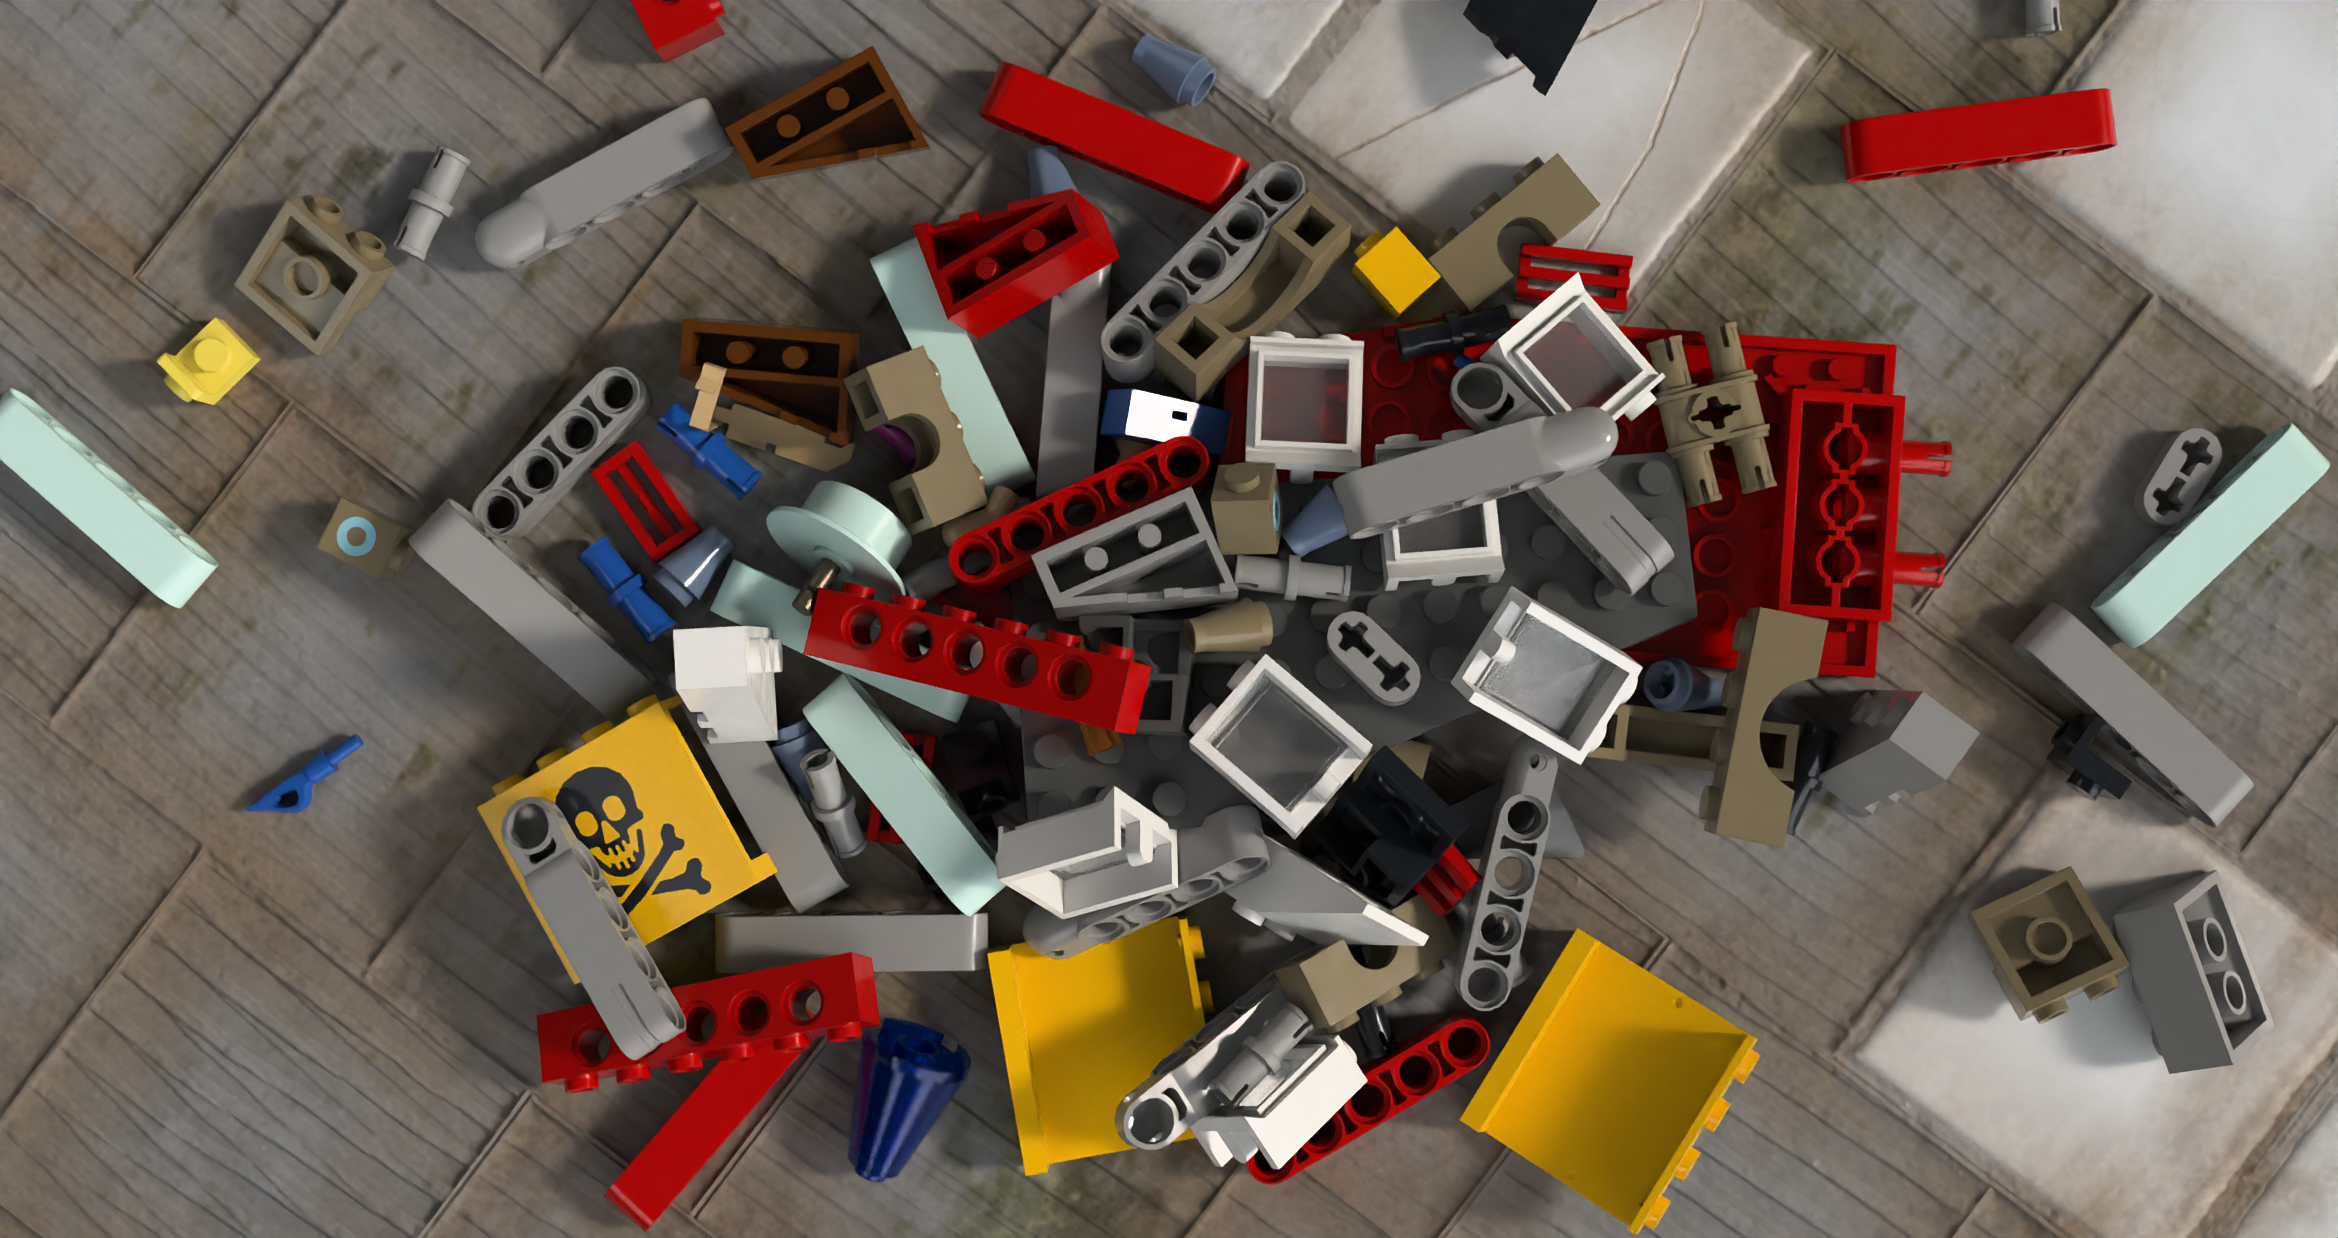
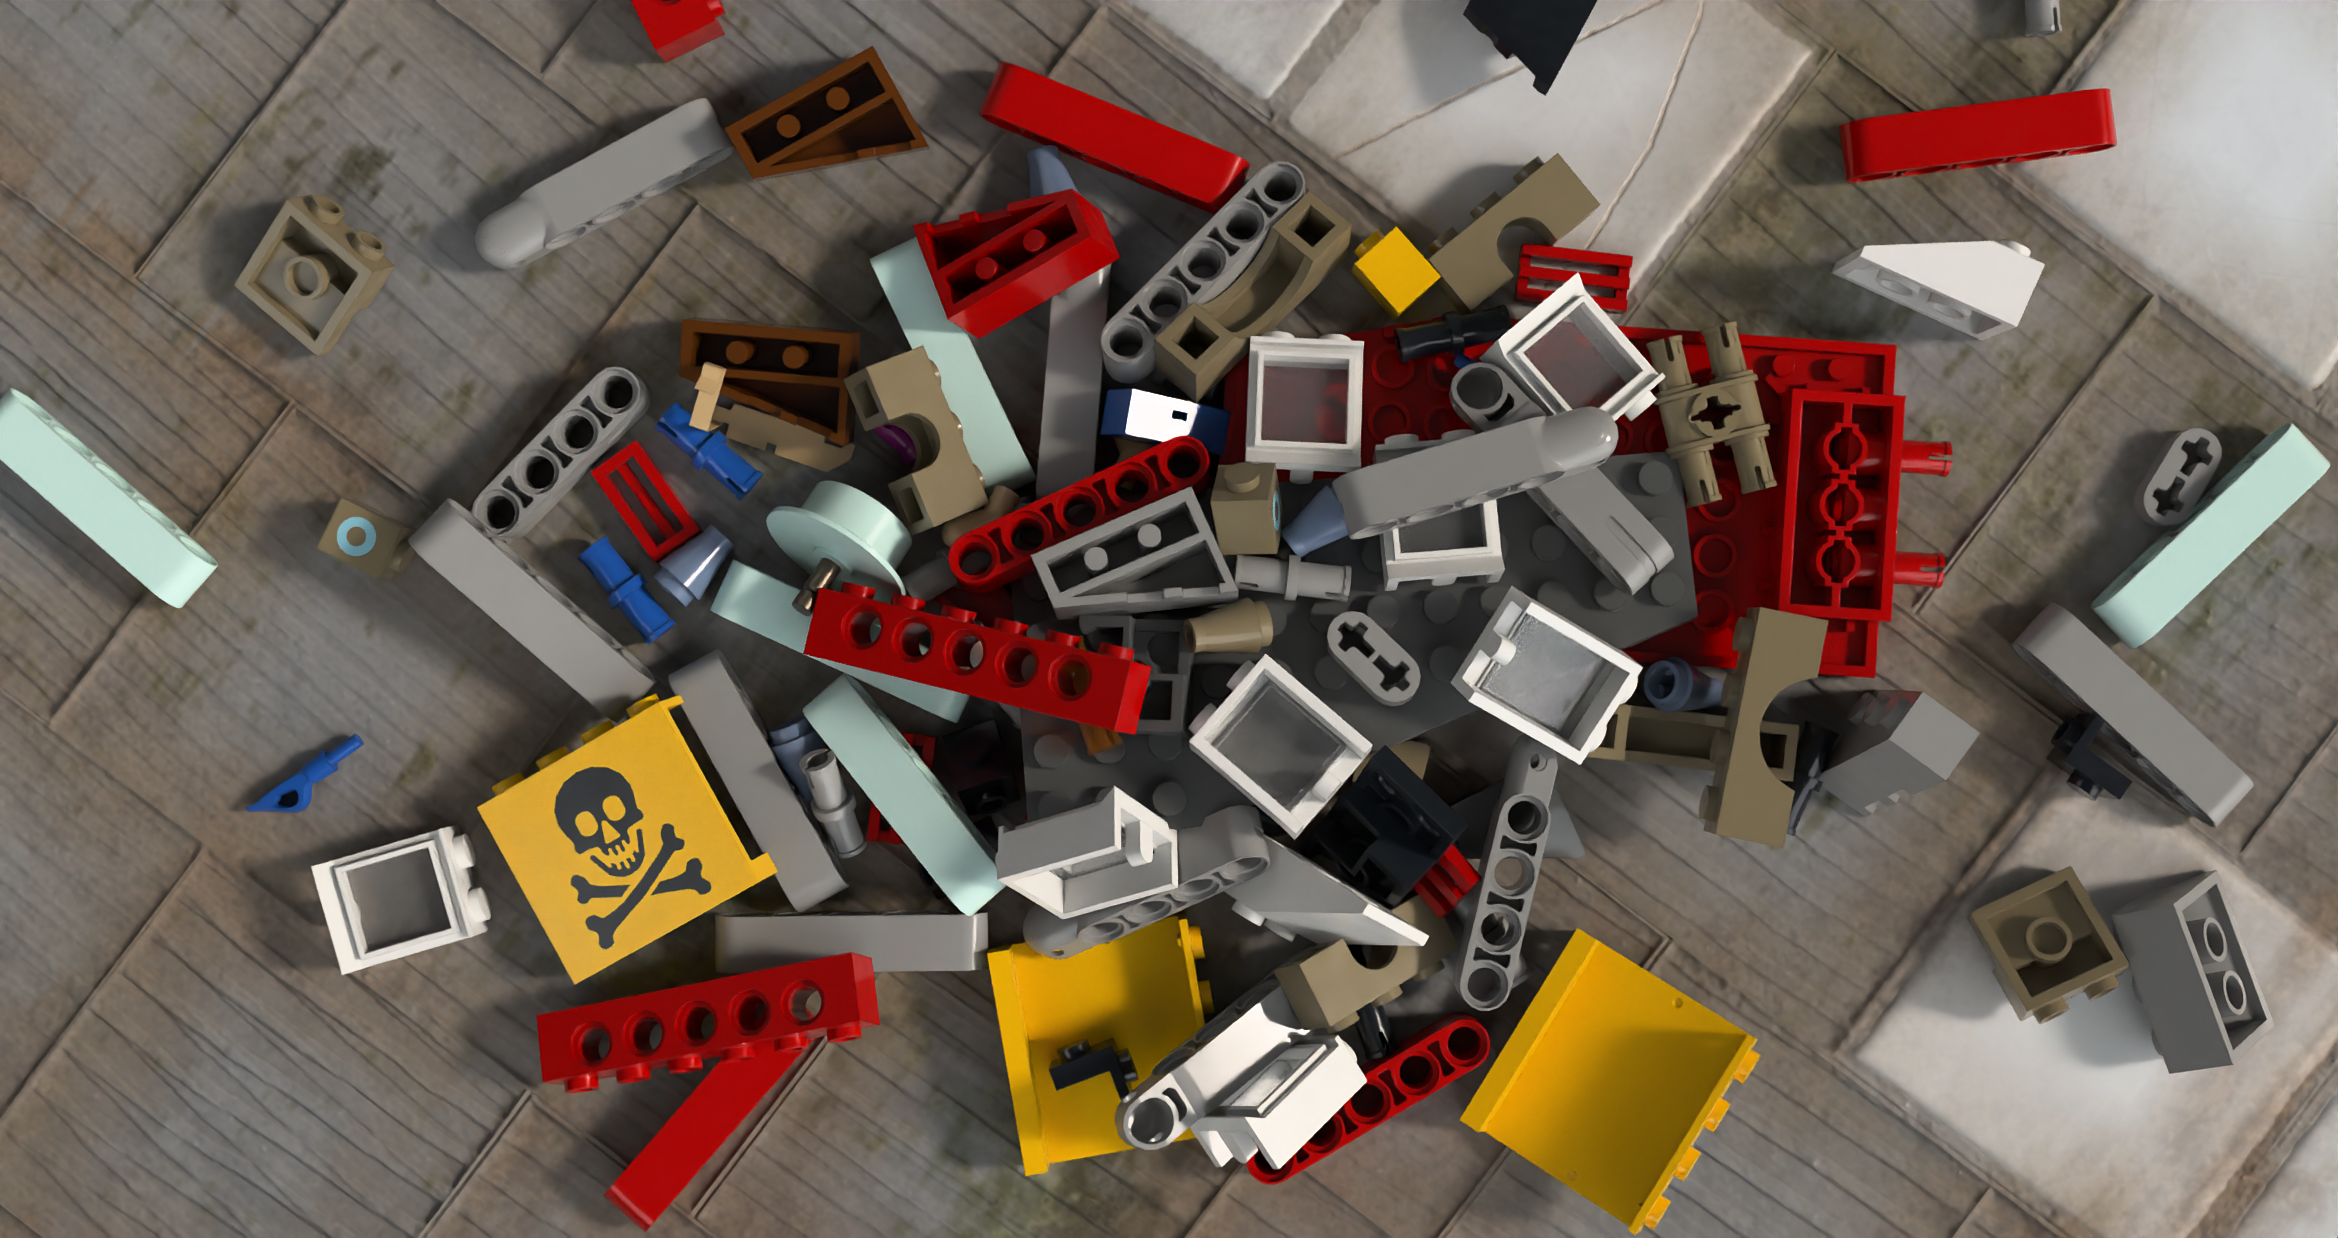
light yellow bracket [156,317,261,405] -> none
light grey pin [390,145,471,261] -> none
light grey piece [501,797,686,1060] -> none
white wedge [673,626,783,744] -> none
clear blue cone [847,1018,972,1182] -> none
sand blue cone [1131,33,1217,107] -> none
light grey pin [1208,1002,1313,1110] -> none
none -> window [311,825,491,975]
none -> black bracket [1049,1038,1139,1101]
none -> white slope [1831,239,2045,341]

